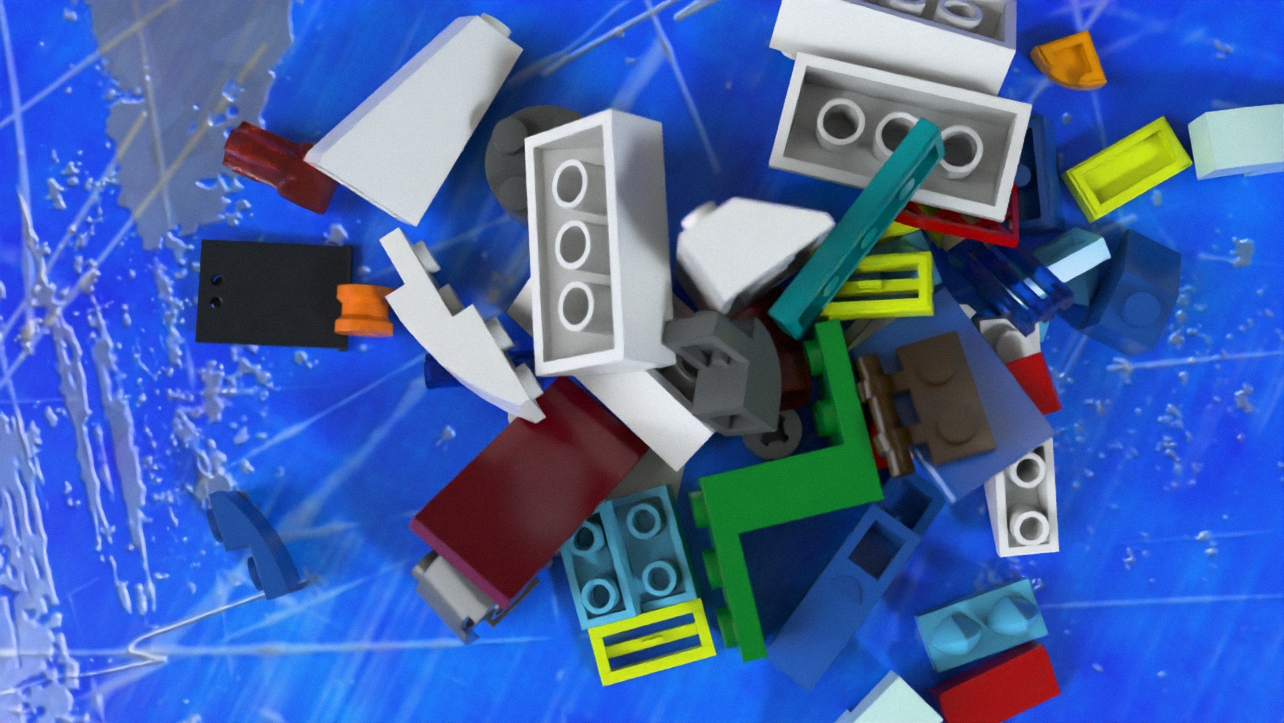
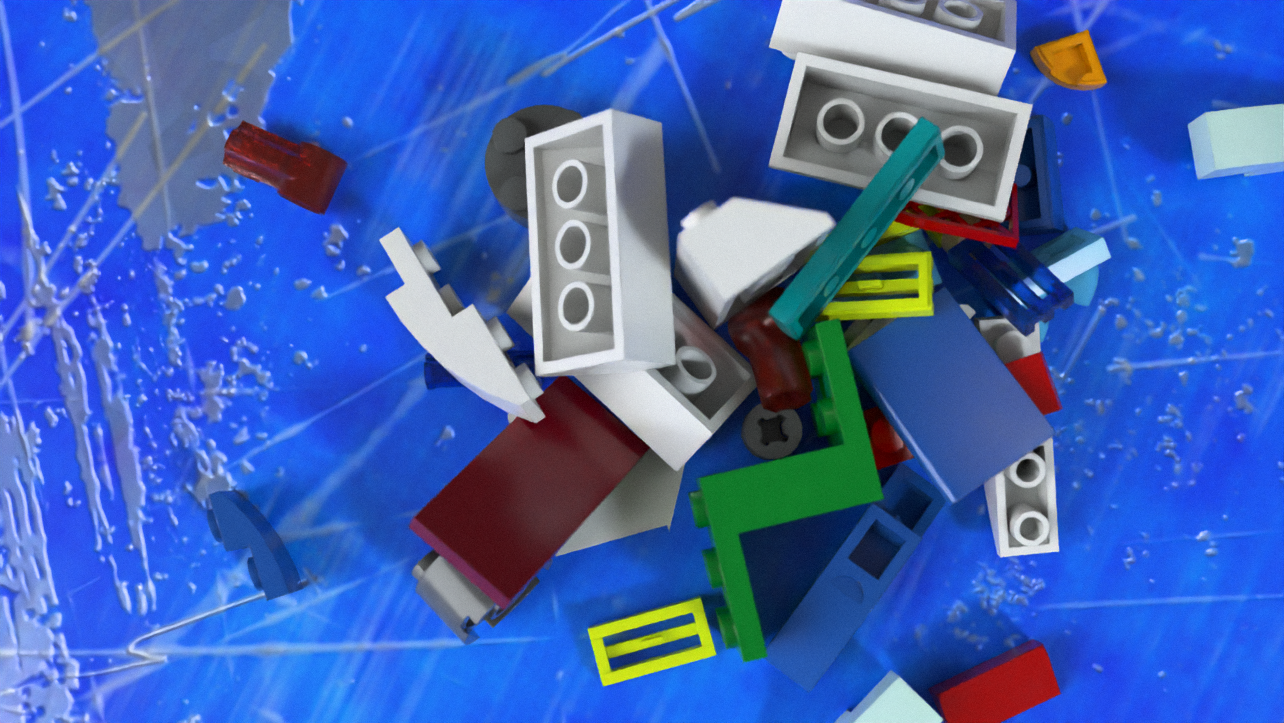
black container [195,239,353,352] -> none
white slope [303,13,524,227] -> none
orange wheel [334,284,395,337] -> none
medium azure slope [560,483,702,630] -> none
dark grey brick [663,310,782,437] -> none
dark brown plate [854,330,997,479] -> none
medium azure tile [914,577,1048,673] -> none
neon yellow tile [1060,115,1193,223] -> none
blue slope [1077,229,1181,356] -> none

